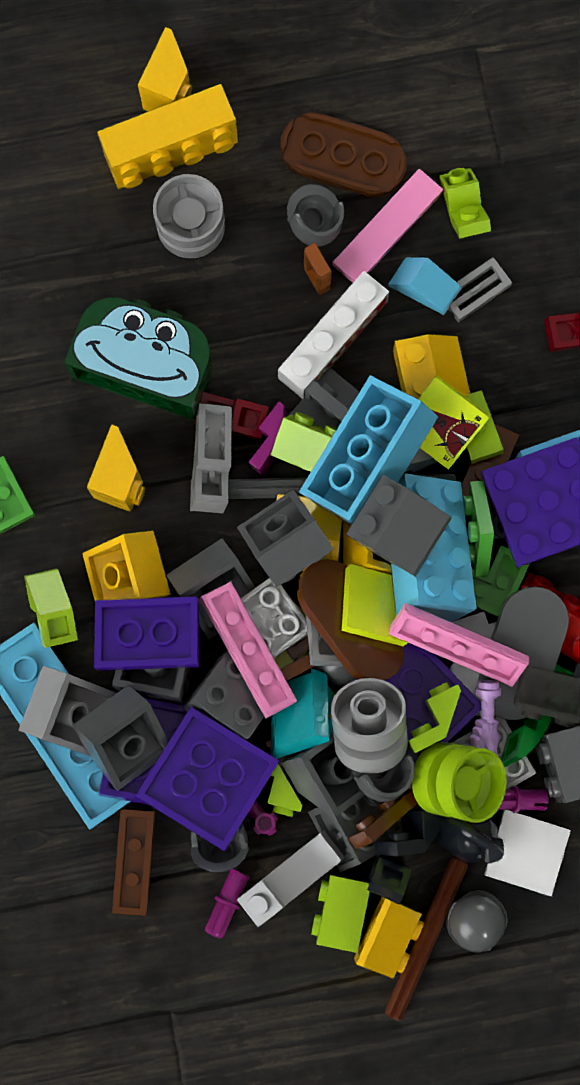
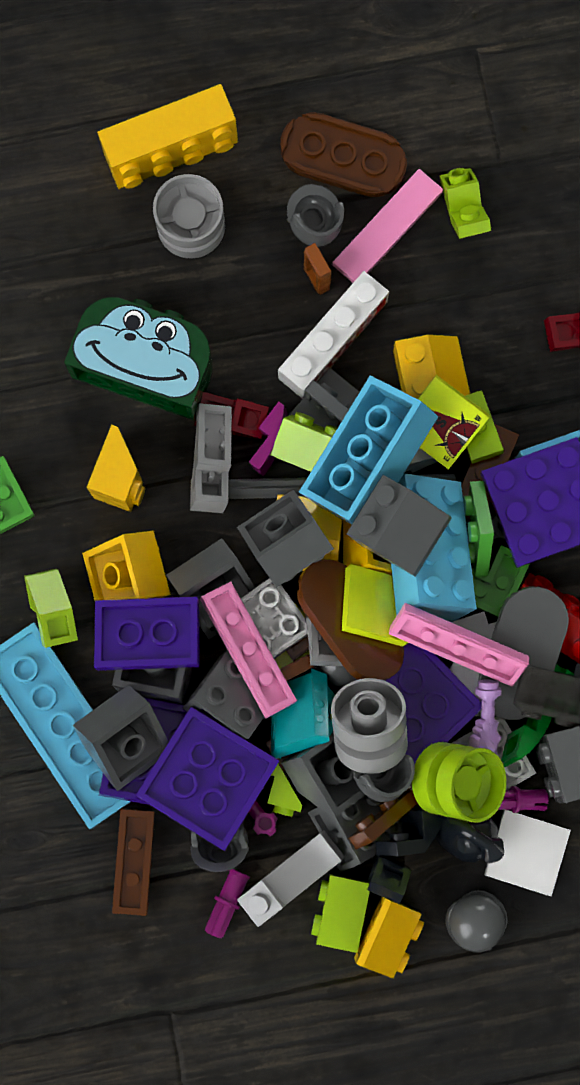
light grey slope [19,666,116,757] -> none
yellow slope [138,27,192,112] -> none
copper axle [385,857,468,1021] -> none
medium azure slope [389,257,461,315] -> none
lime slope [408,682,461,754] -> none
light grey tile [448,257,512,323] -> none

